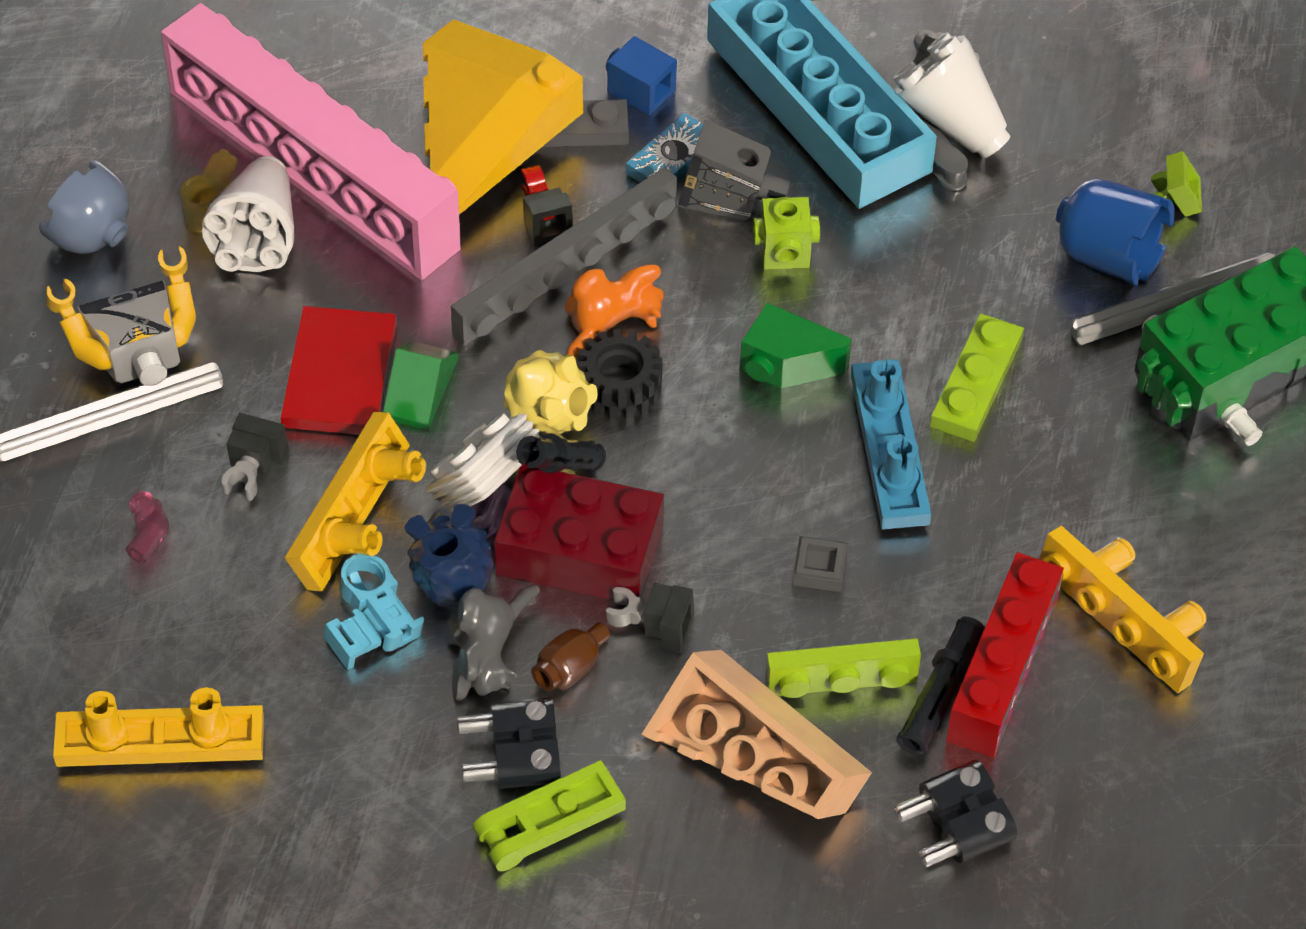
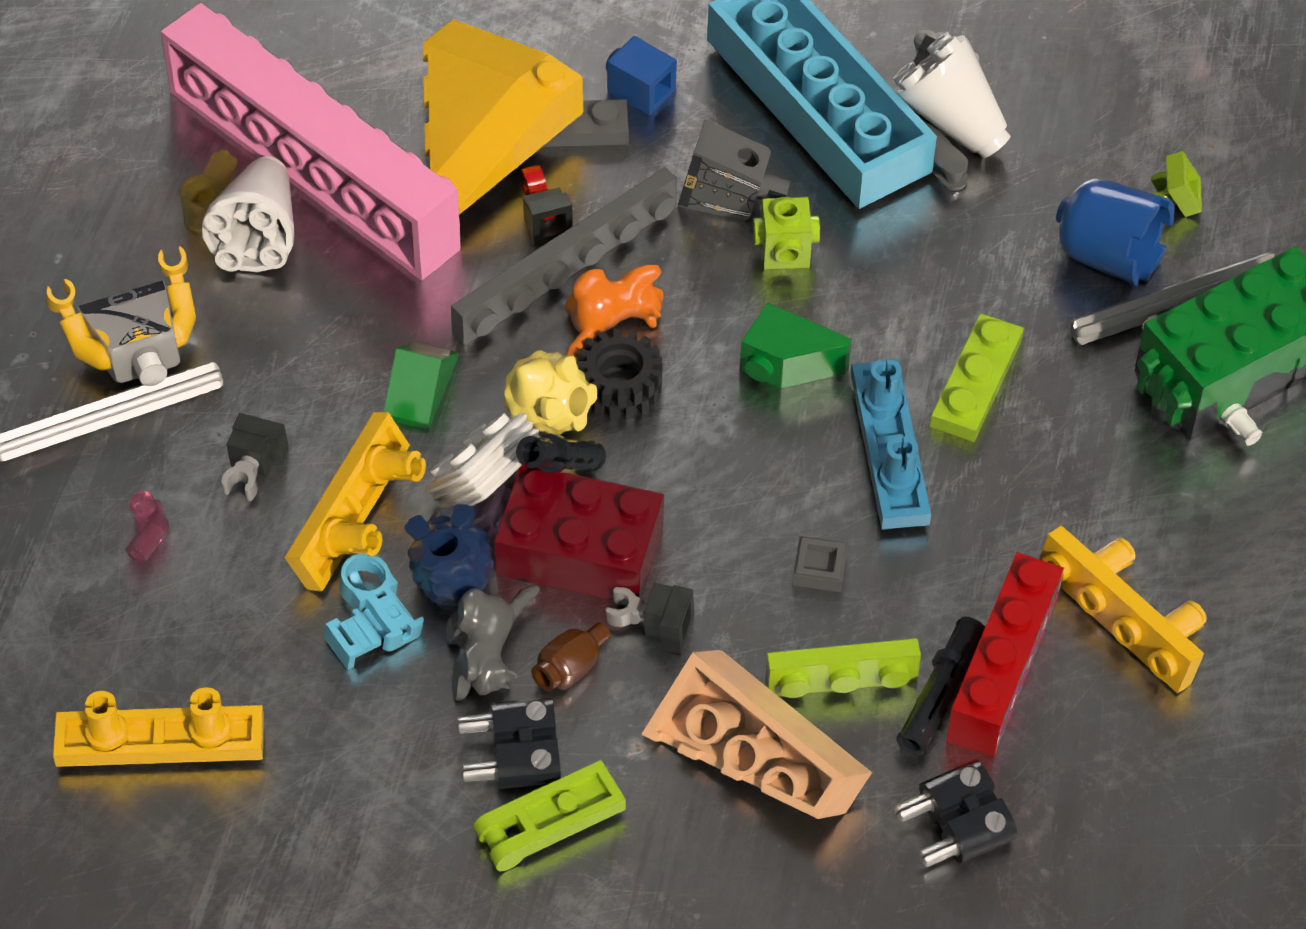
sand blue cylinder [39,160,129,255] -> none
red tile [280,306,397,435] -> none
tile [626,113,703,183] -> none

